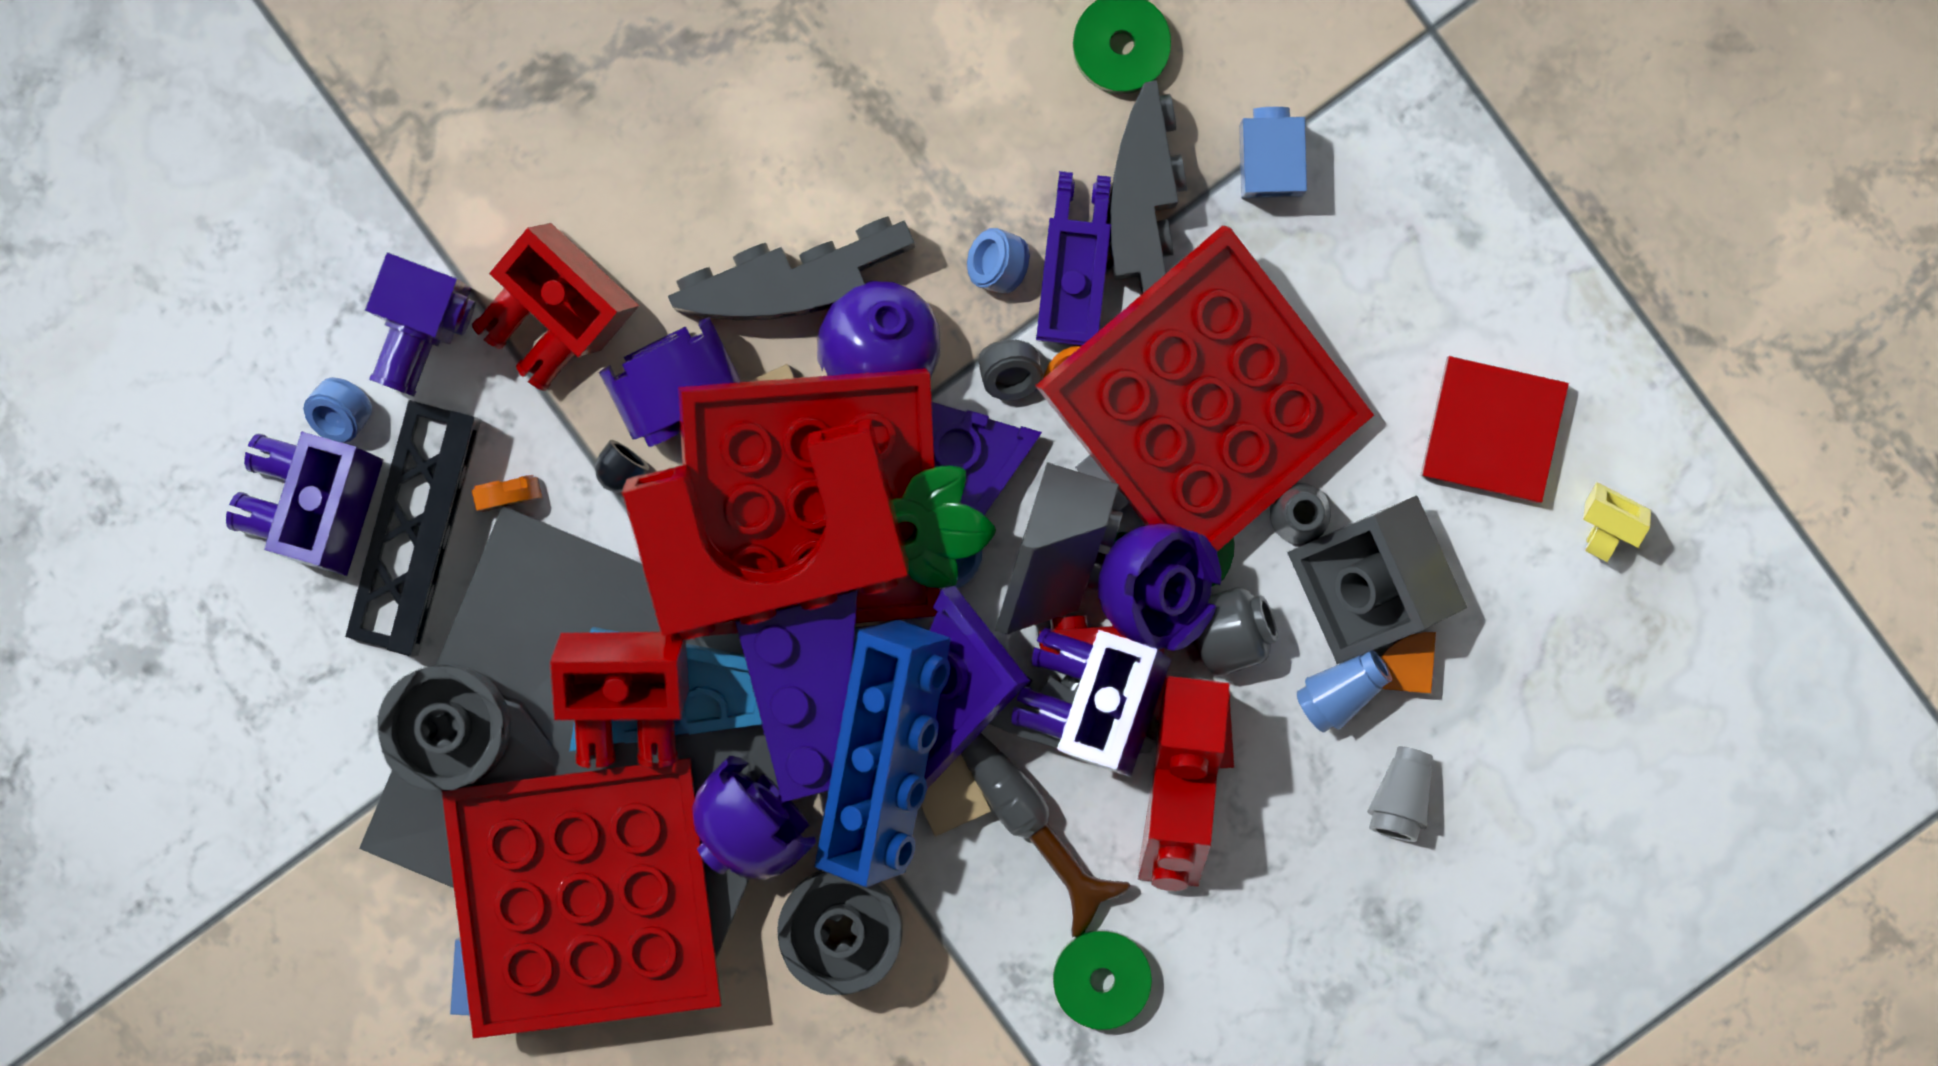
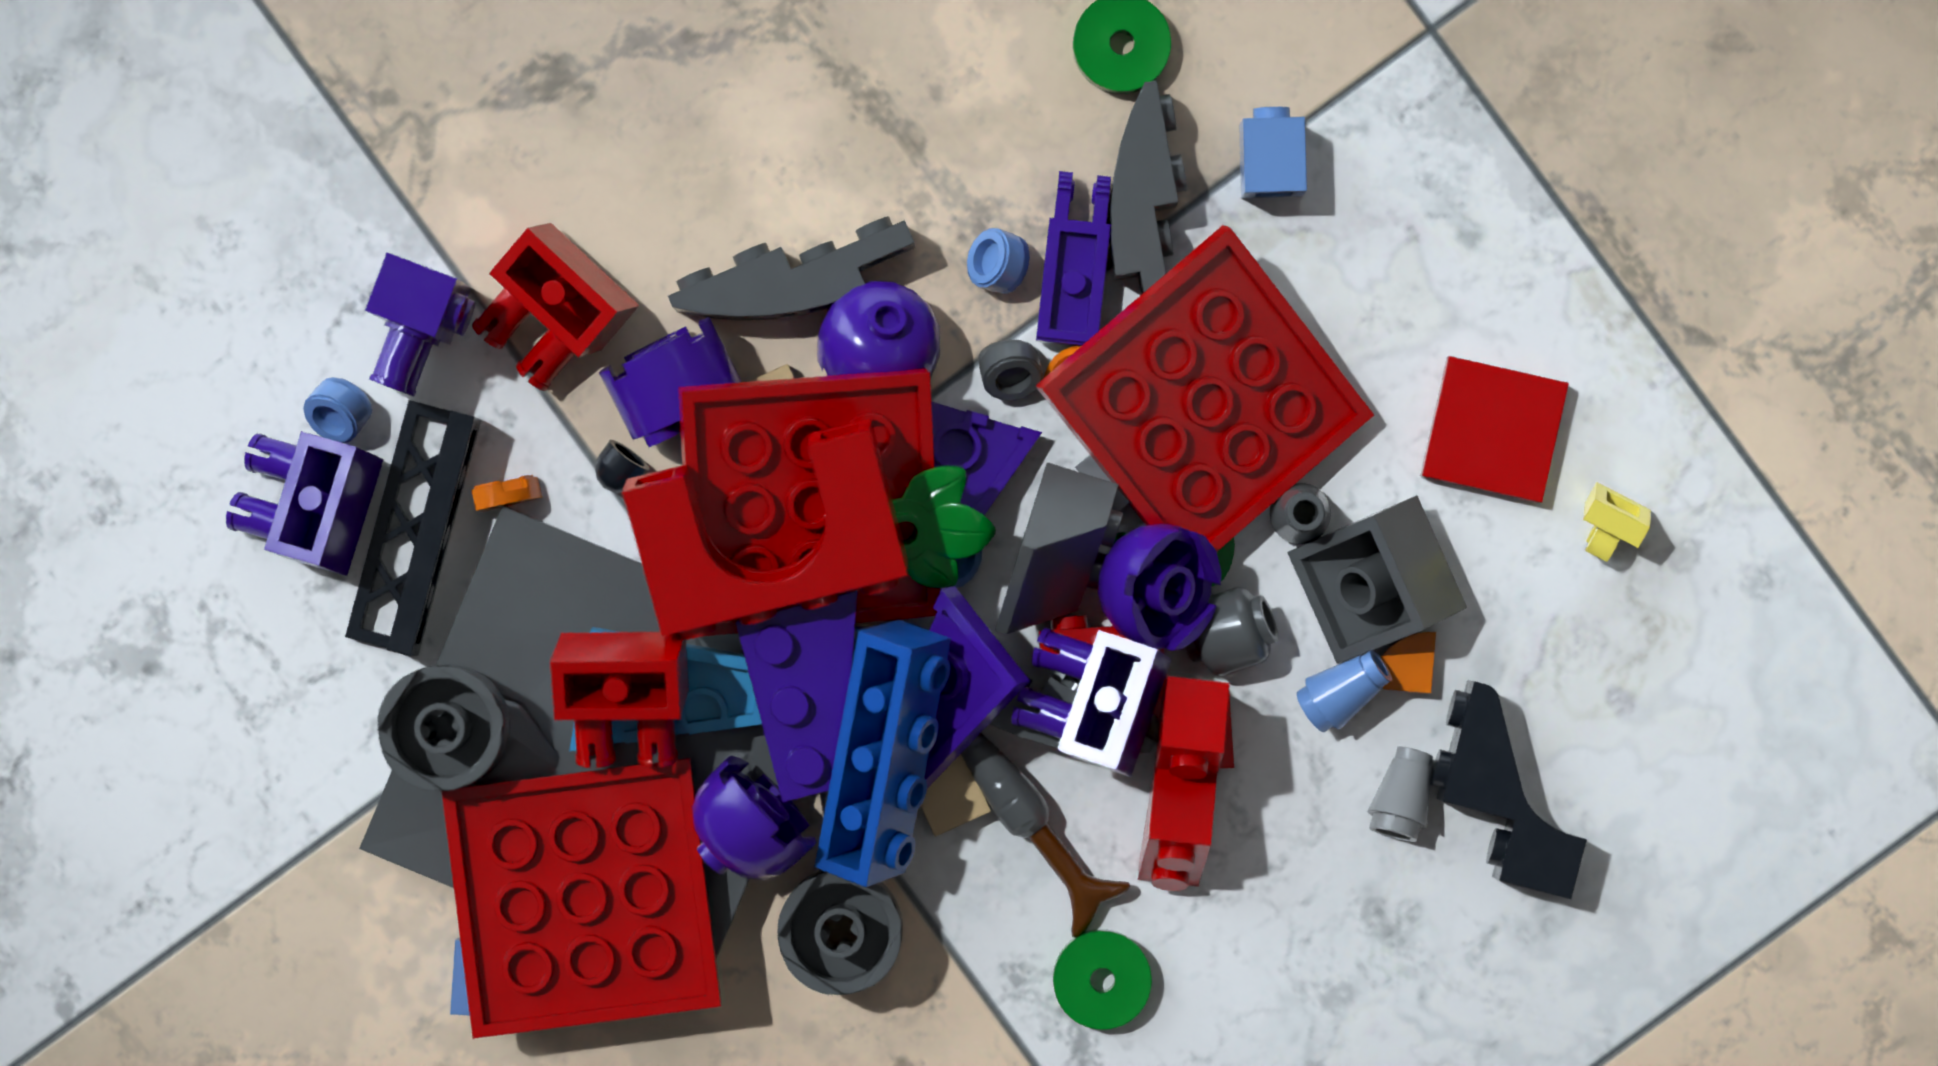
none -> black arch [1430,680,1587,899]

